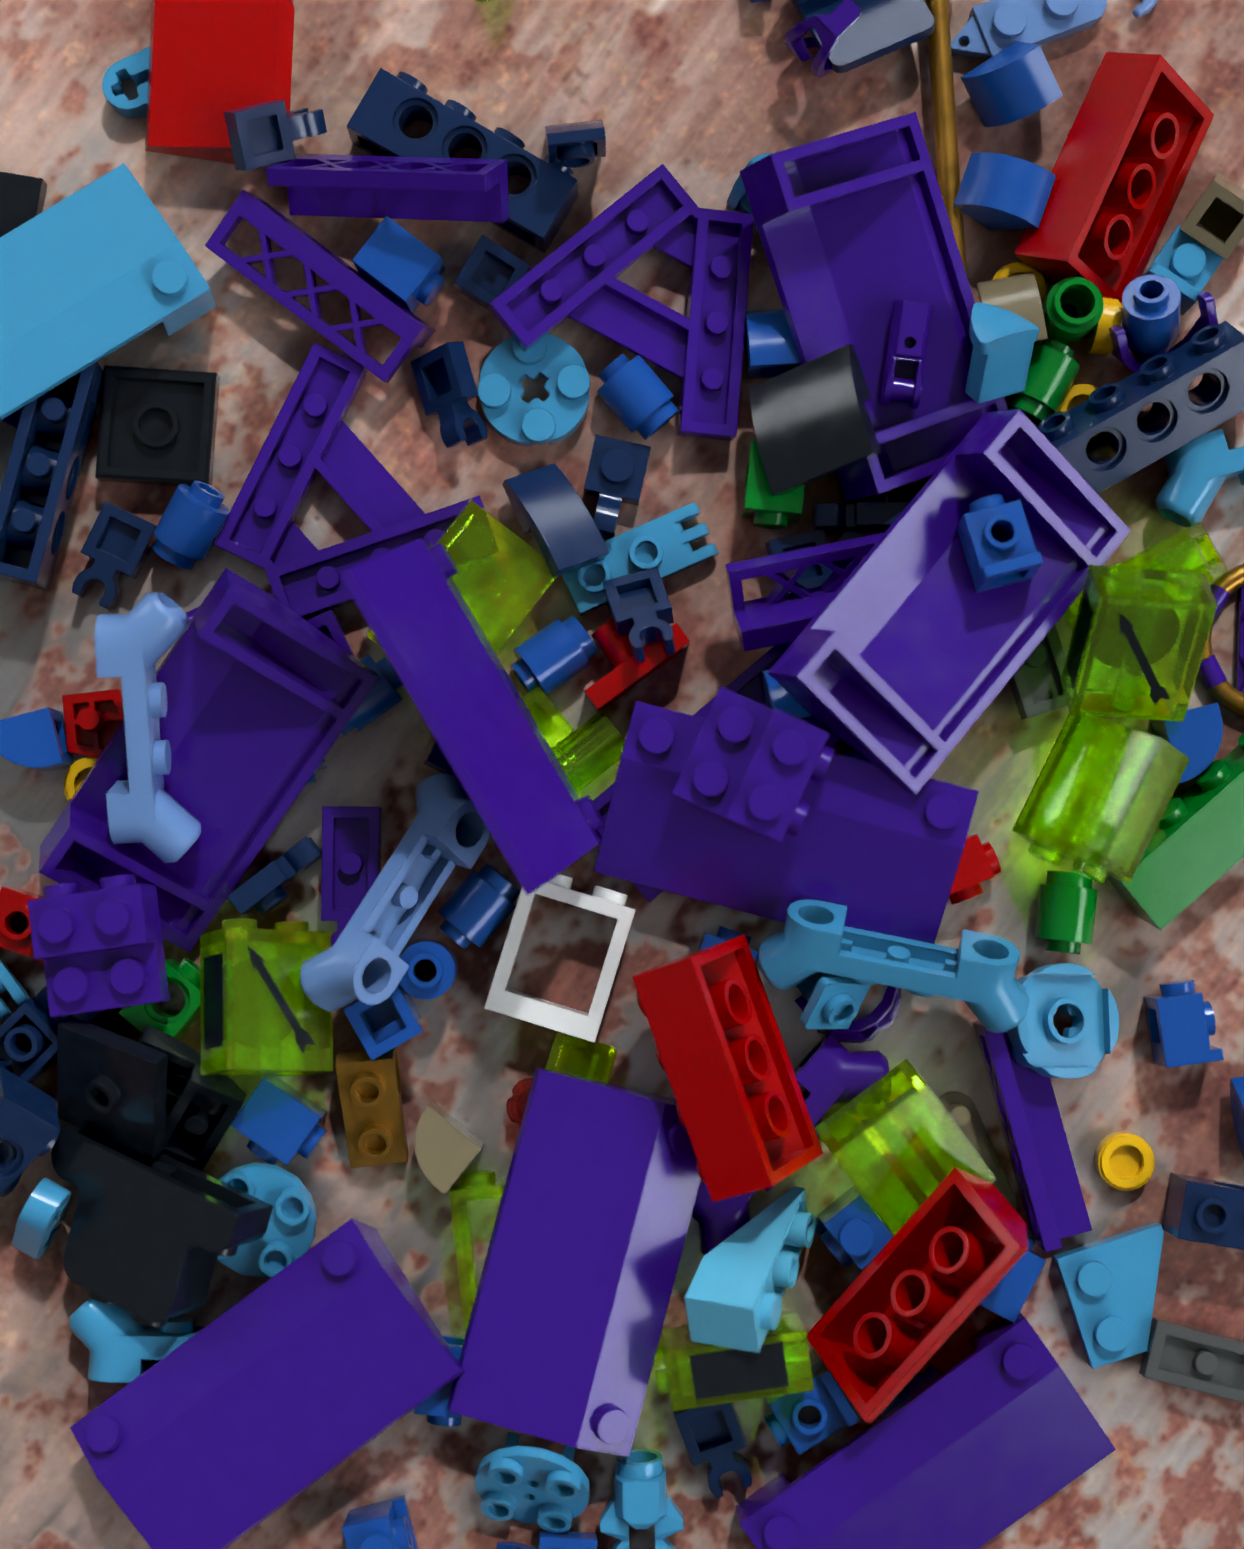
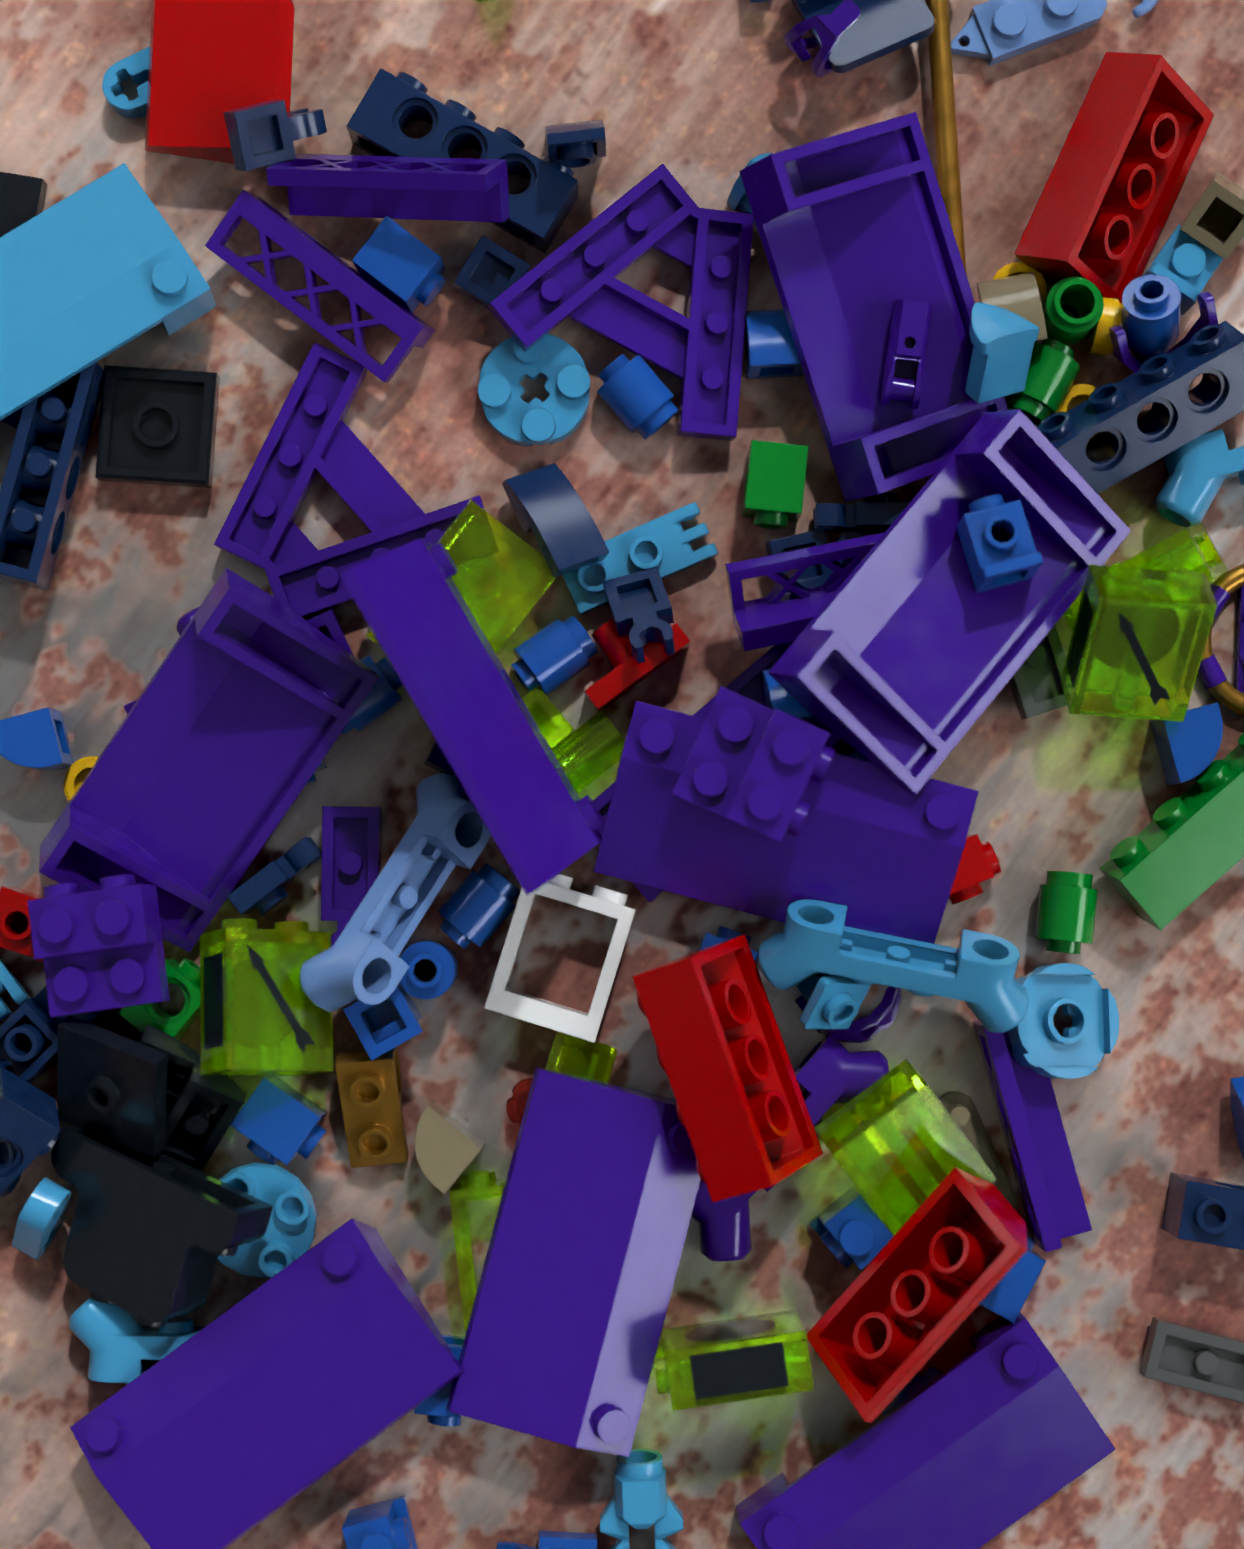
red piece [62,689,124,758] -> none
dark blue plate [72,501,156,611] -> none
medium blue plate [94,593,202,863] -> none
blue brick [152,480,230,569] -> none
dark blue plate [411,342,487,448] -> none
dark azure plate [475,1432,590,1533] -> none
dark blue plate [584,435,651,539] -> none
dark blue plate [673,1395,752,1498] -> none
medium azure slope [684,1187,815,1353] -> none
black slope [749,344,882,496] -> none
blue brick [764,1361,859,1455] -> none
blue brick [954,152,1056,230] -> none
blue brick [961,41,1063,127] -> none
clear neon green brick [1012,708,1190,884] -> none
dark azure wing [1053,1222,1164,1369] -> none
yellow tile [1094,1131,1155,1191] -> none
blue brick [1144,980,1224,1068] -> none

